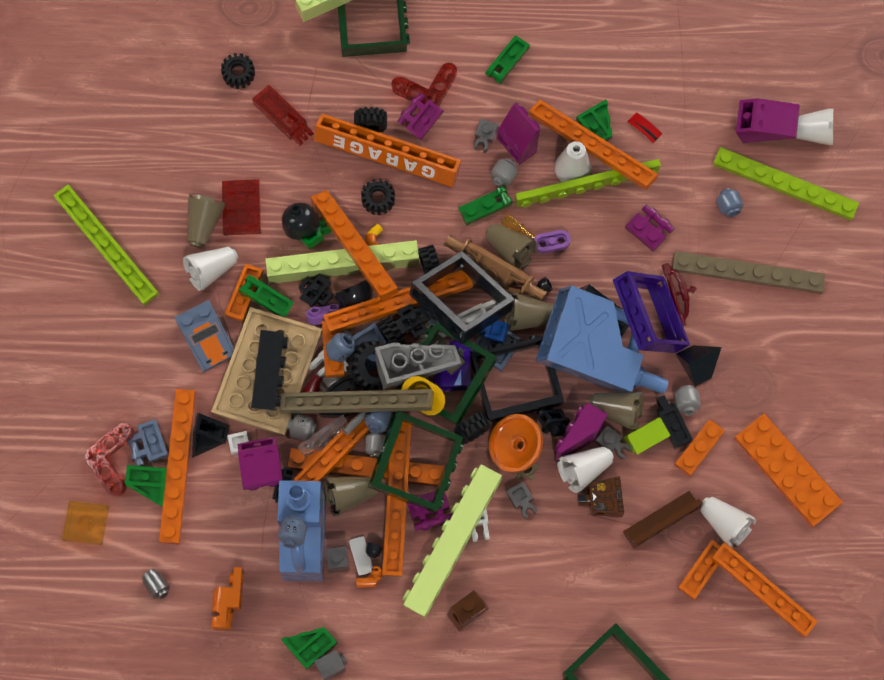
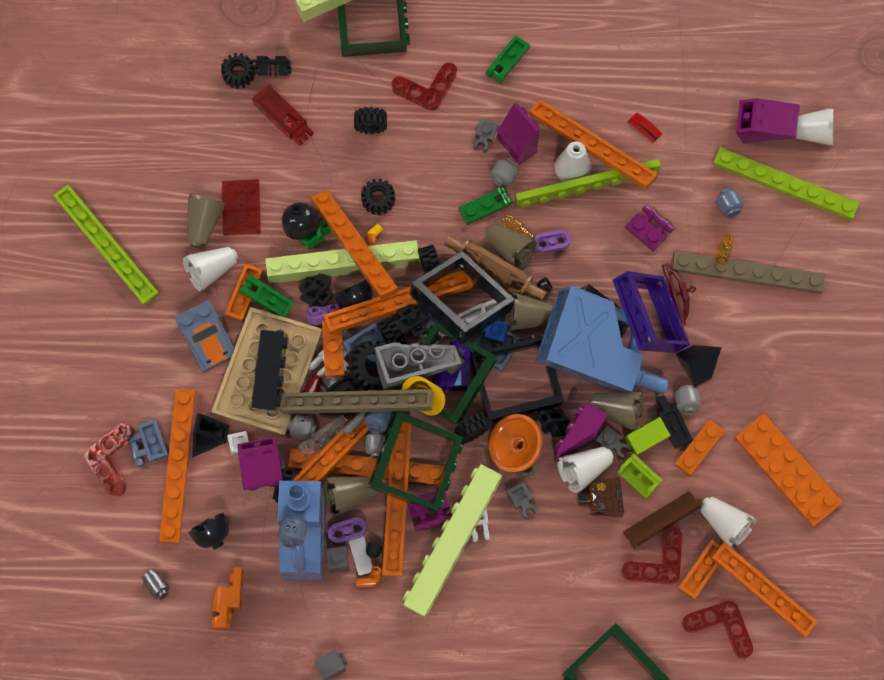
clear yellow plate [62,501,109,545] -> none
green wing [125,465,167,506] -> none
green wing [281,627,338,670] -> none
orange brick [314,114,461,188] -> none
sand blue head [326,333,355,362] -> none
magenta plate [398,92,444,140] -> none
reddish brown torso [447,590,489,631] -> none
green wing [576,99,612,141] -> none
none -> black cylinder [188,513,229,549]
none -> black hinge [252,56,292,76]
none -> medium lavender plate [328,517,367,545]
none -> lime hinge [617,453,662,499]
none -> clear red beam [621,526,682,585]
none -> clear red beam [682,601,753,659]
none -> clear yellow axle [716,233,734,265]

